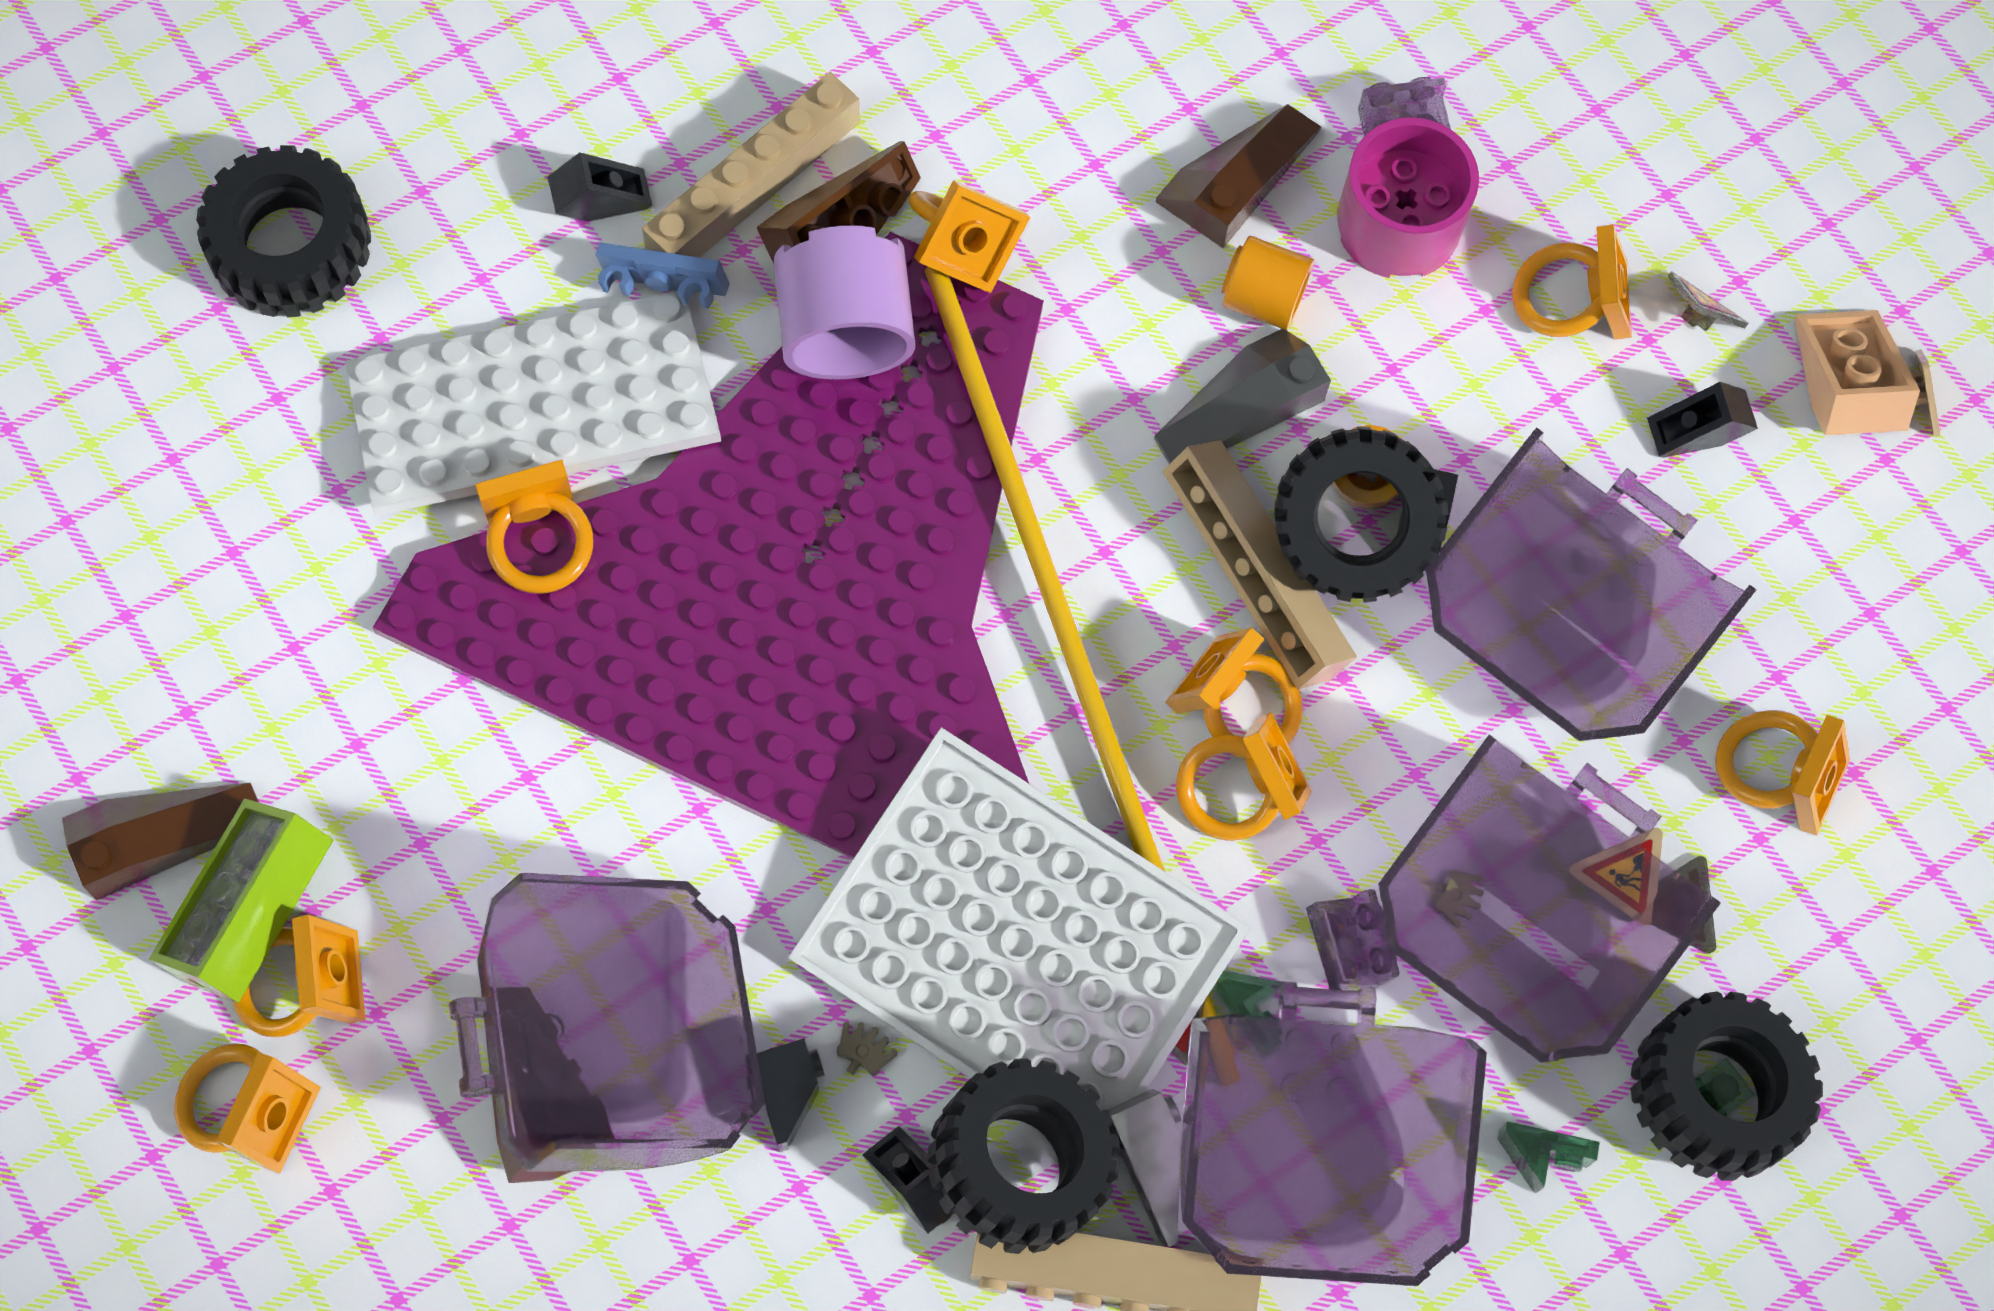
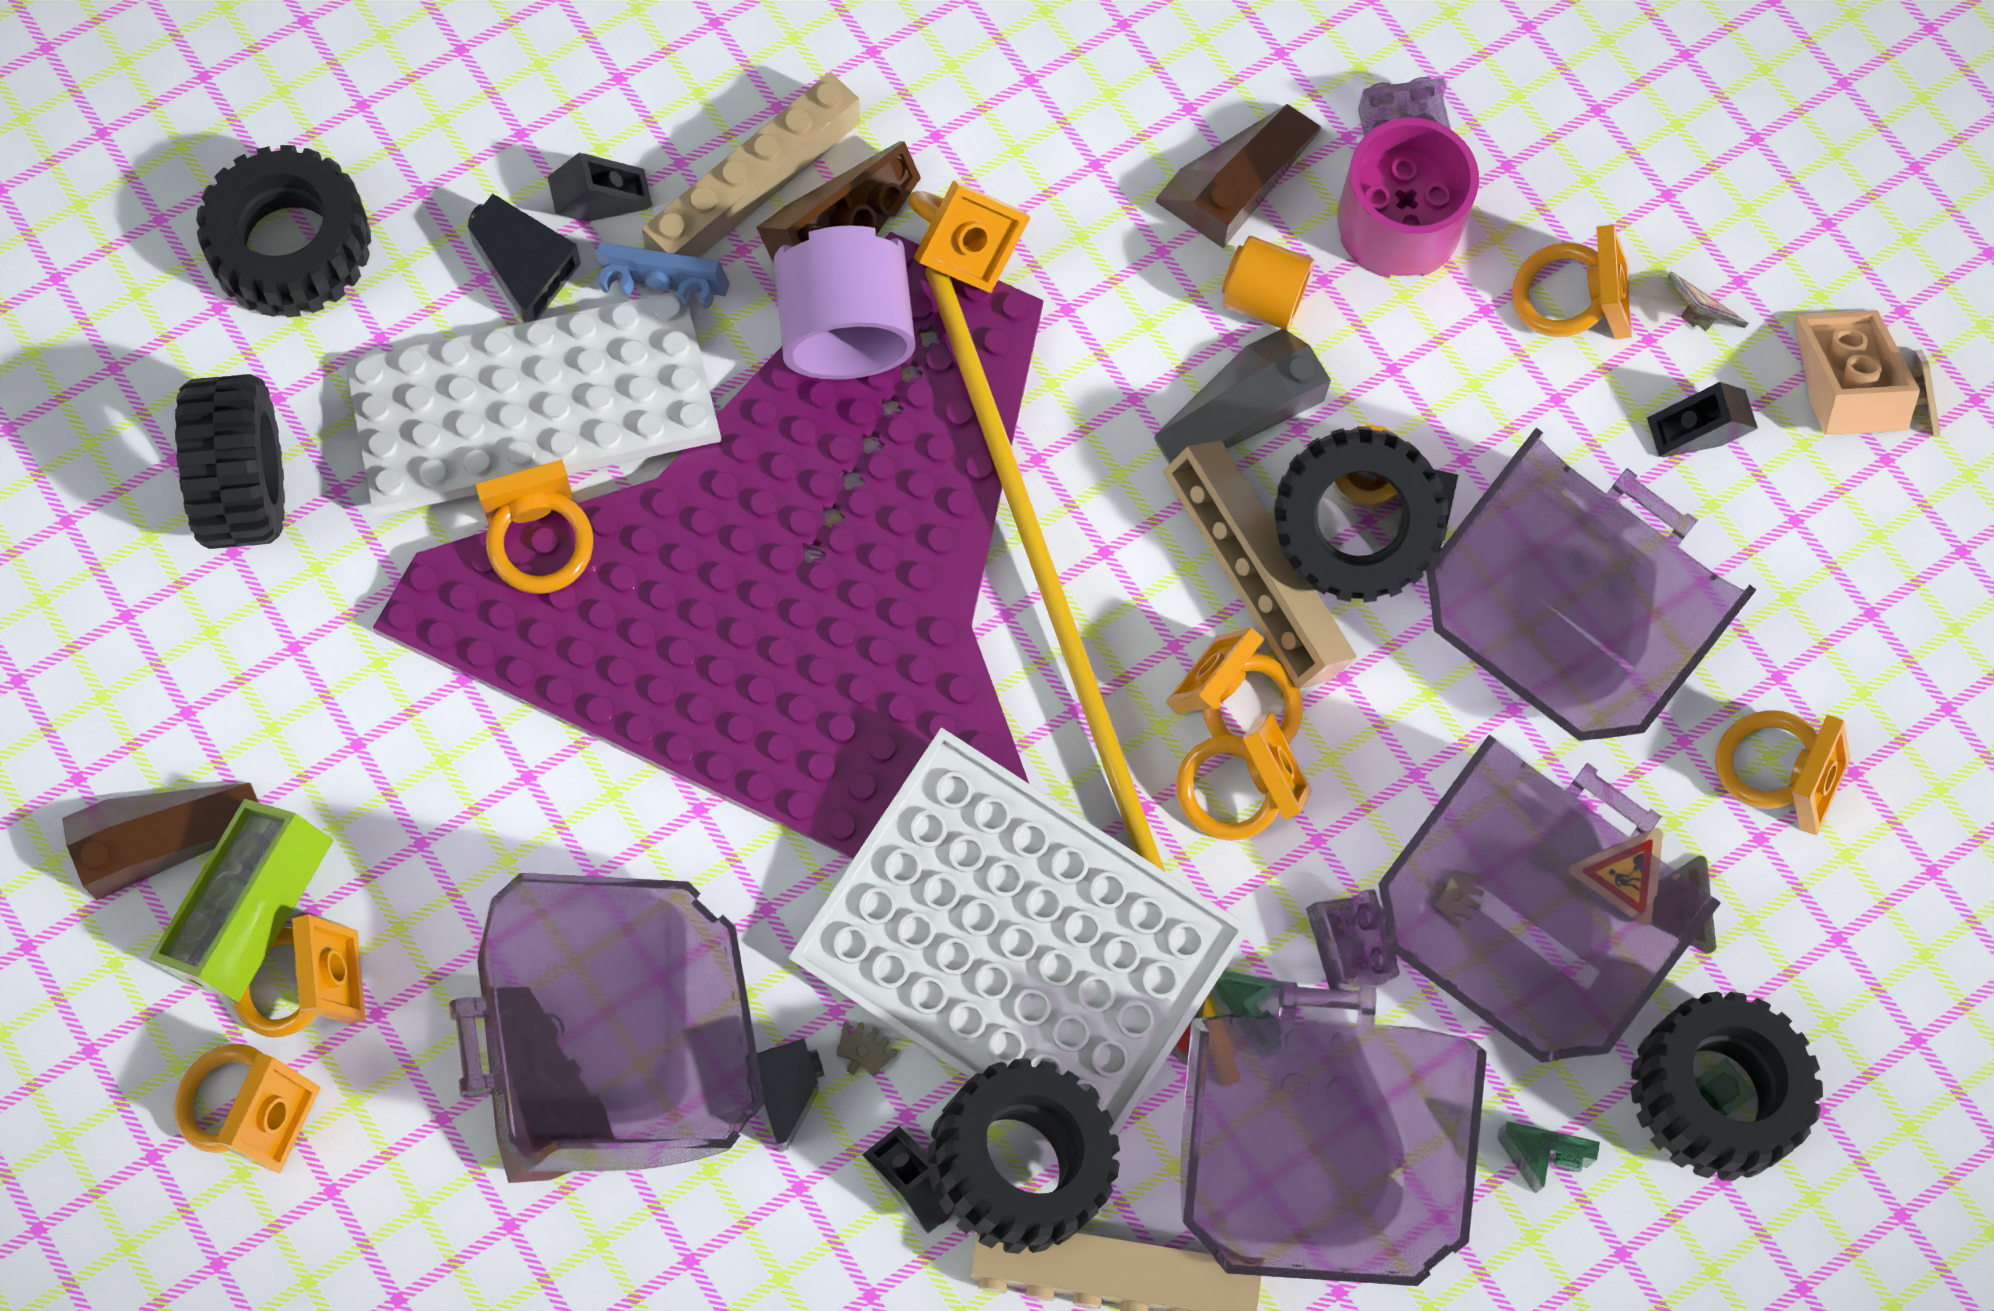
flat silver slope [1108,1089,1181,1247] -> none
none -> black tyre [175,374,285,549]
none -> black slope [467,193,581,323]

